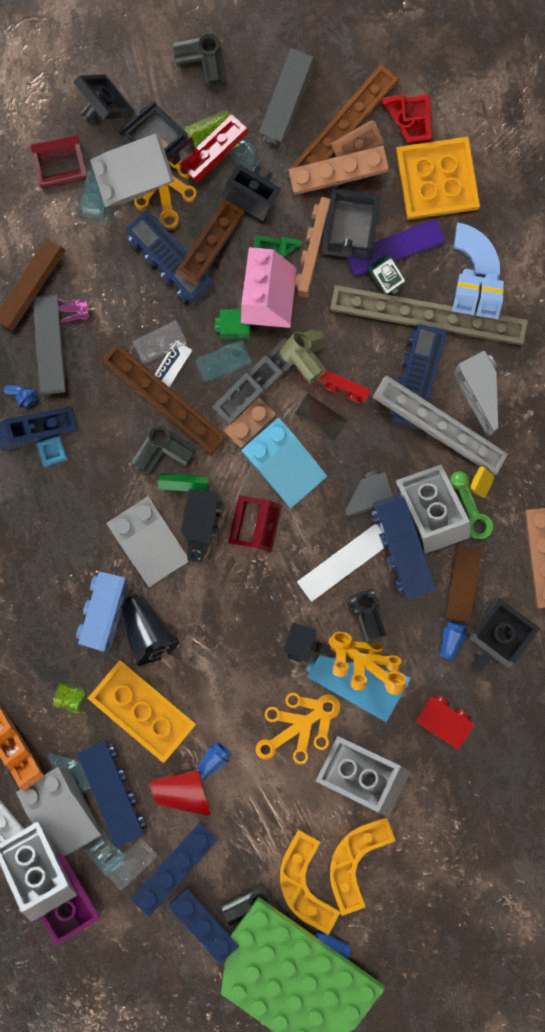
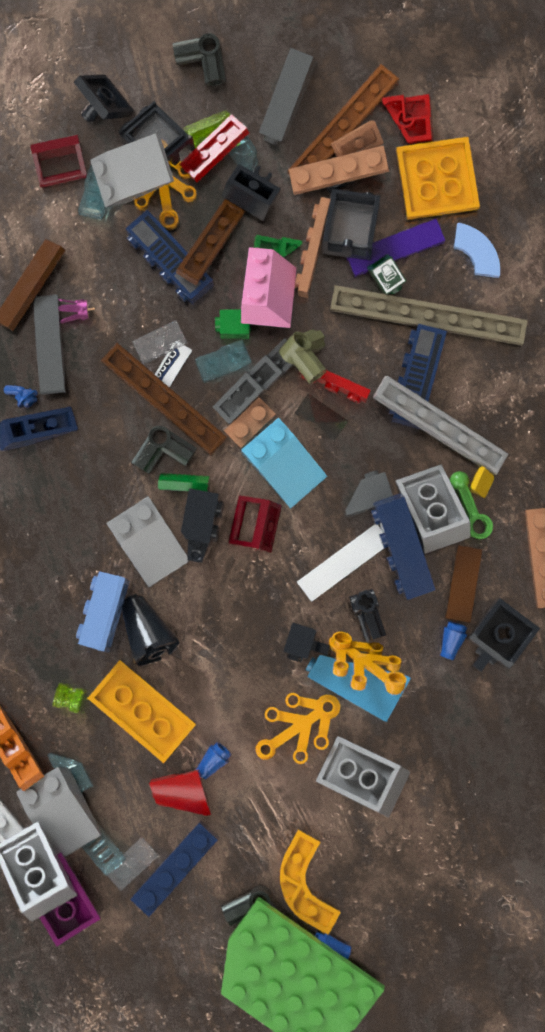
dark azure tile [36,436,68,467] -> none
dark blue brick [77,741,148,848] -> none
dark blue brick [168,886,239,964] -> none
light orange plate [330,817,396,916] -> none
red brick [414,695,475,750] -> none
light blue hips [452,269,504,319] -> none
light grey slope [453,350,498,438] -> none

